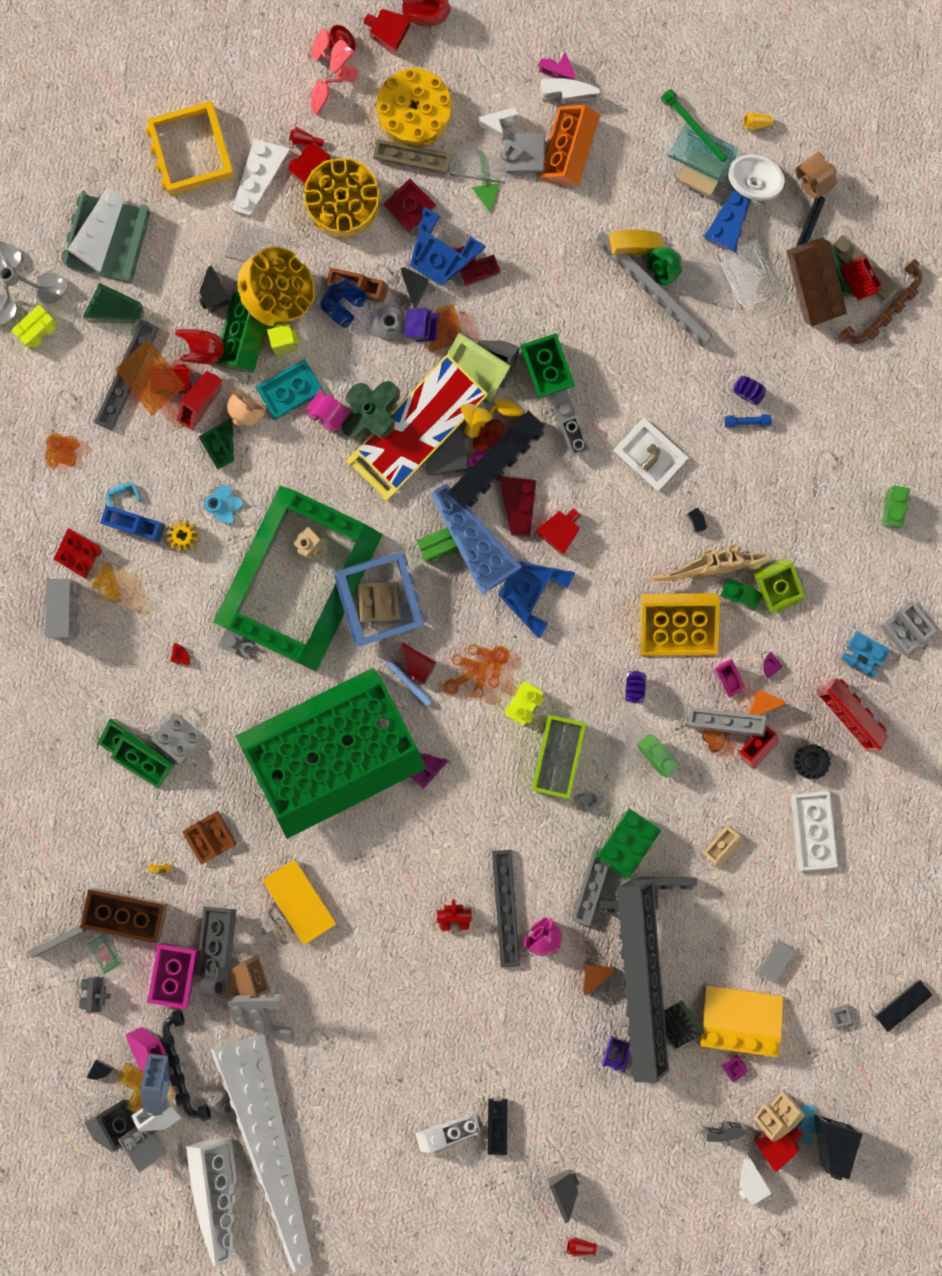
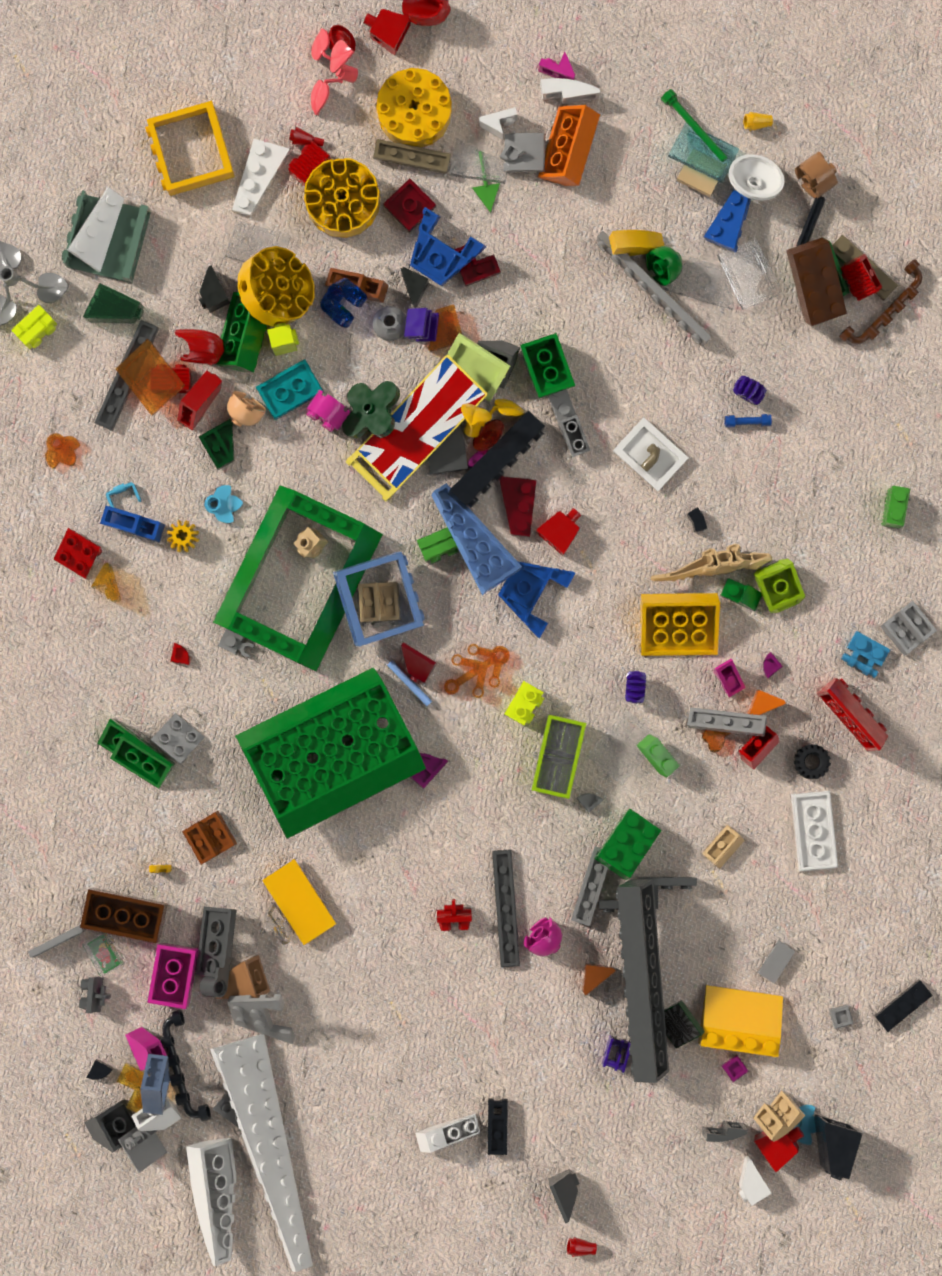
light grey brick [45,579,80,639] -> none

